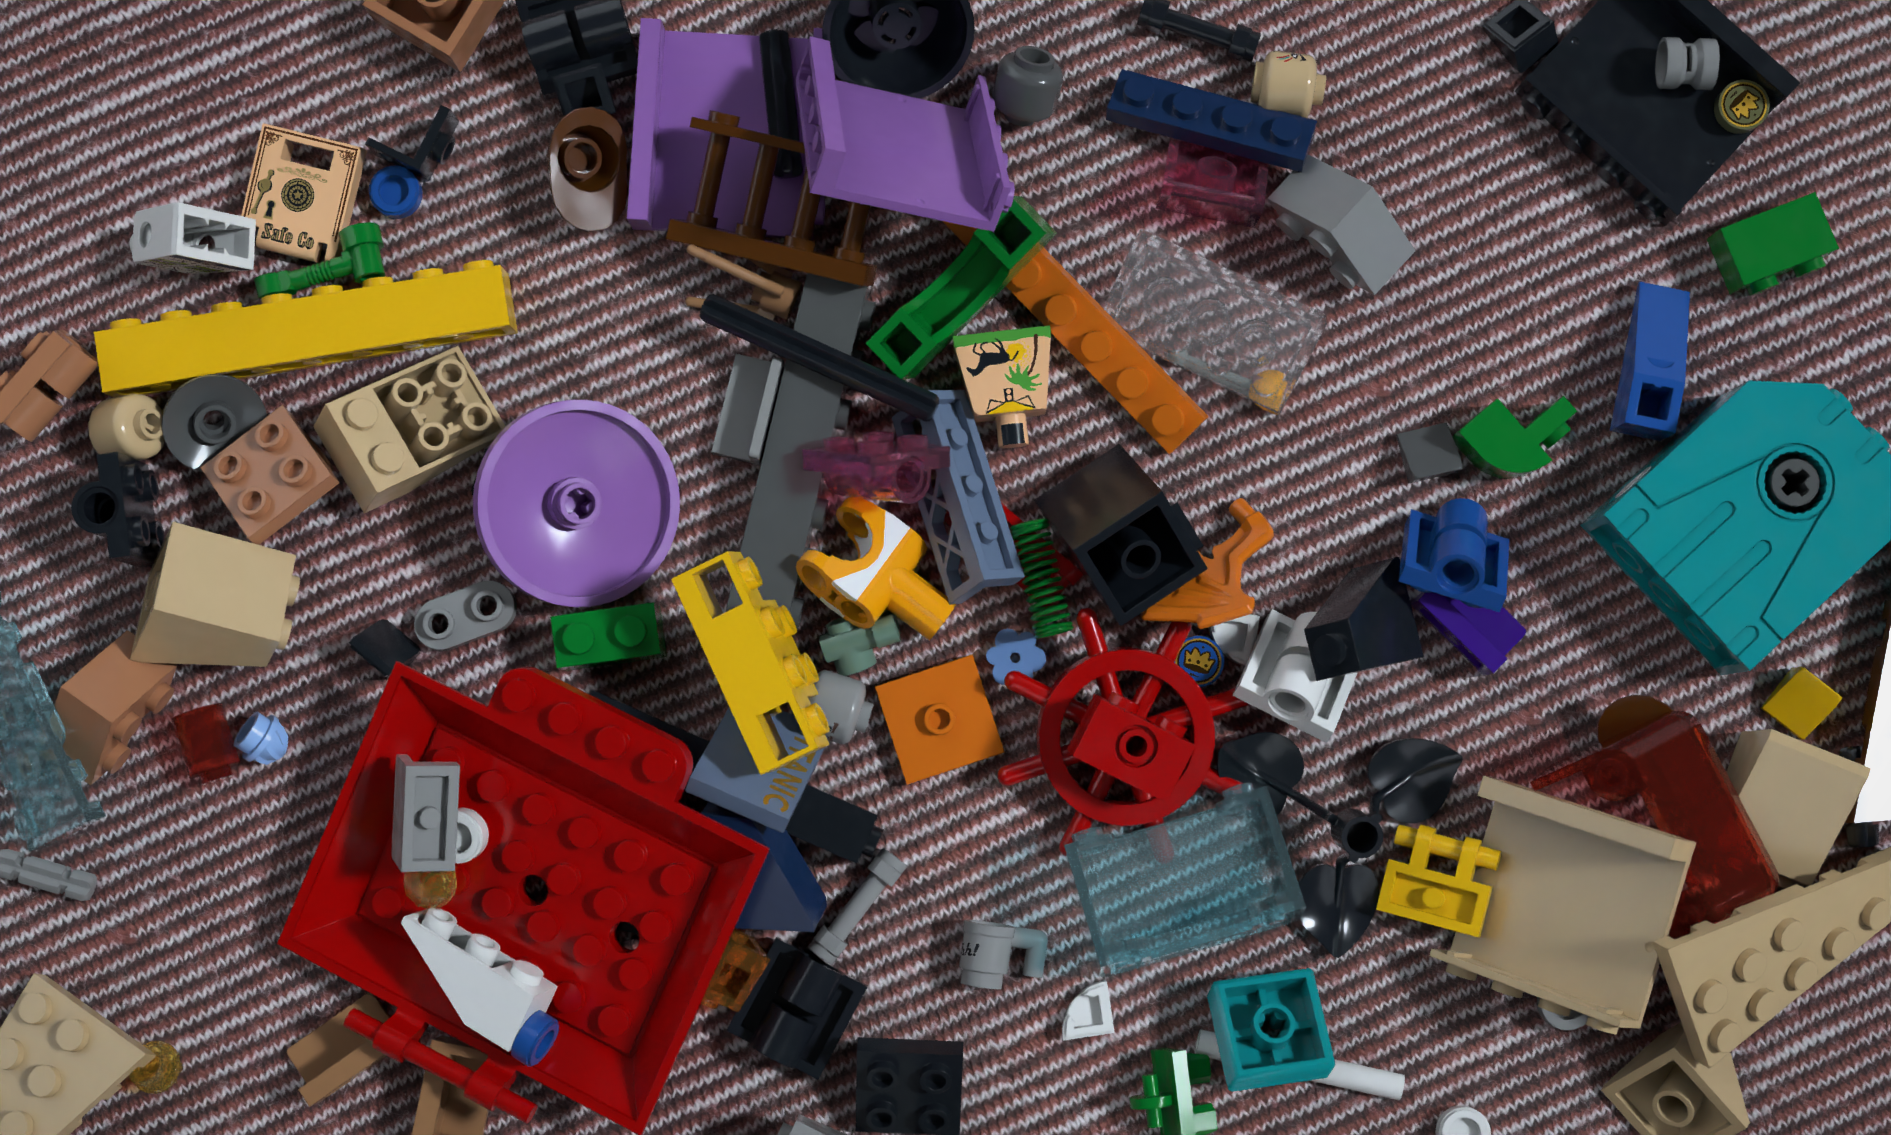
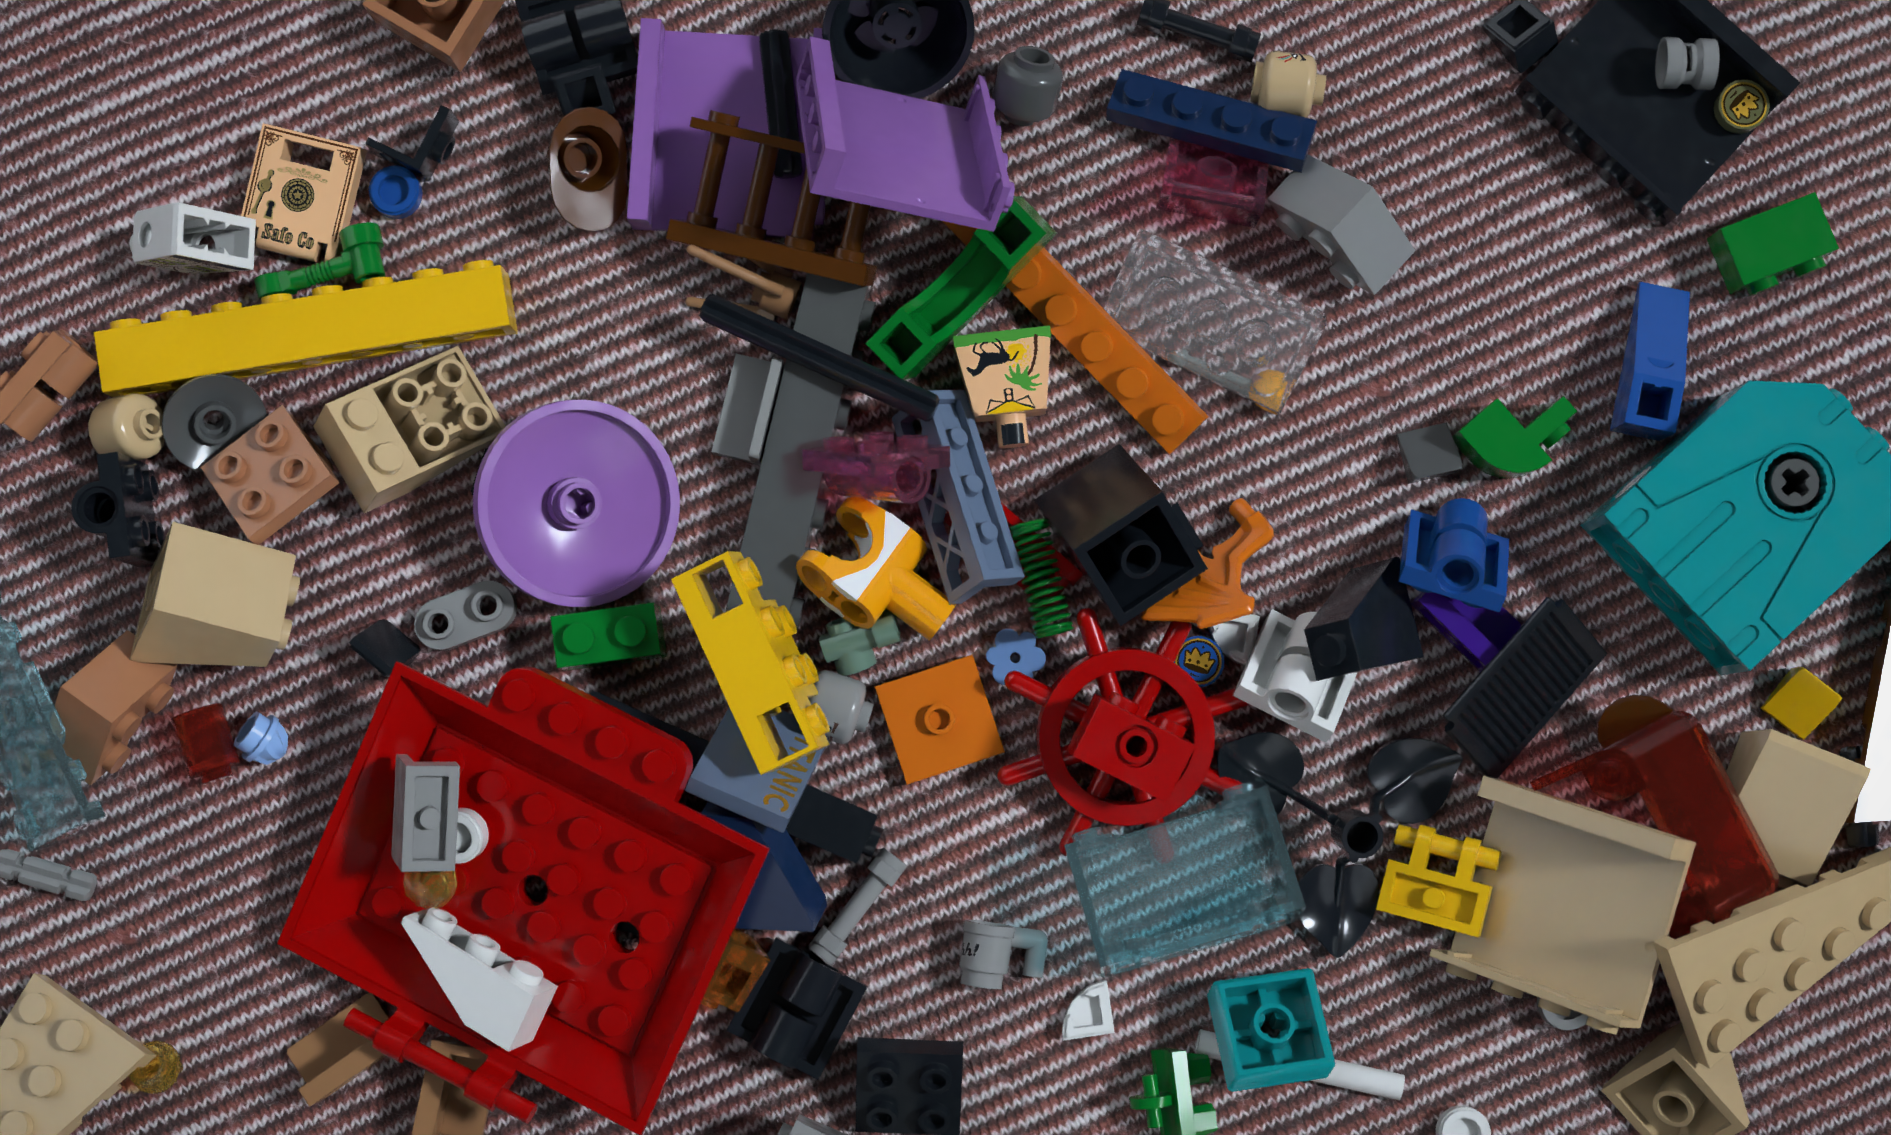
blue tile [511,1010,559,1067] -> none
none -> black window [1443,597,1608,779]

